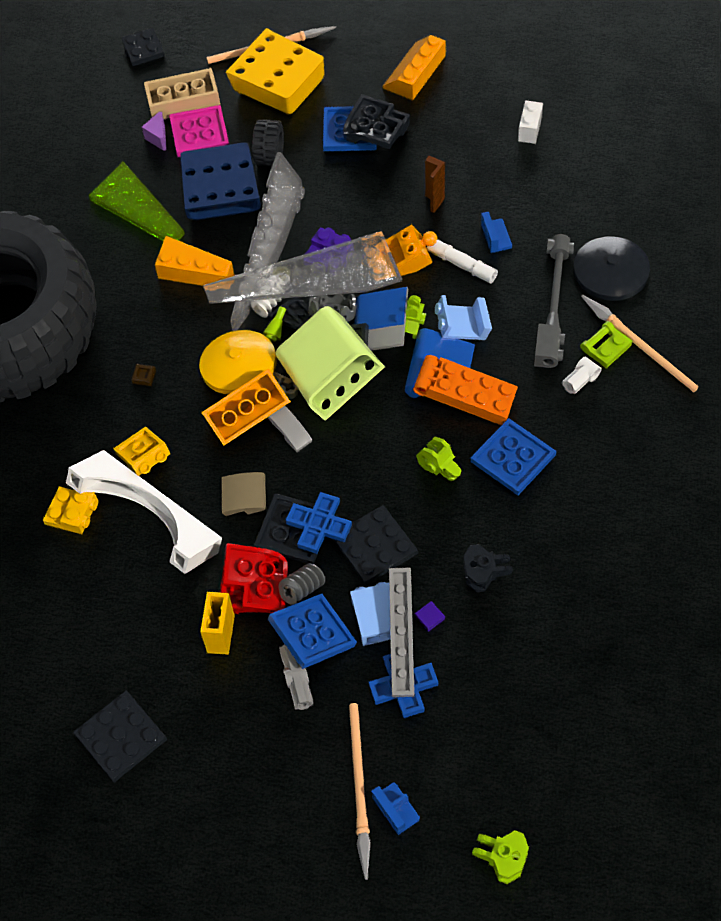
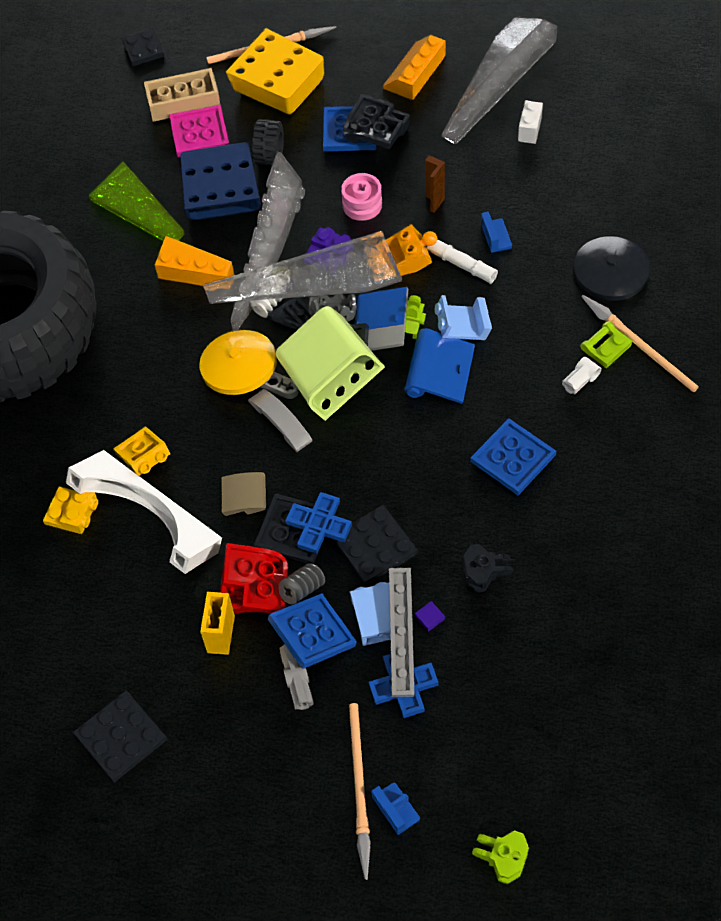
dark brown tile [131,364,156,386] -> none
medium lavender slope [142,112,166,150] -> none
light orange slope [202,368,290,445] -> none
lime cone [263,306,286,342] -> none
orange hinge [413,355,518,425] -> none
lime hinge [416,437,461,481] -> none
dark grey bar [534,234,574,368] -> none
none -> bright pink wheel [342,173,382,220]
none -> clear wedge [442,18,557,144]

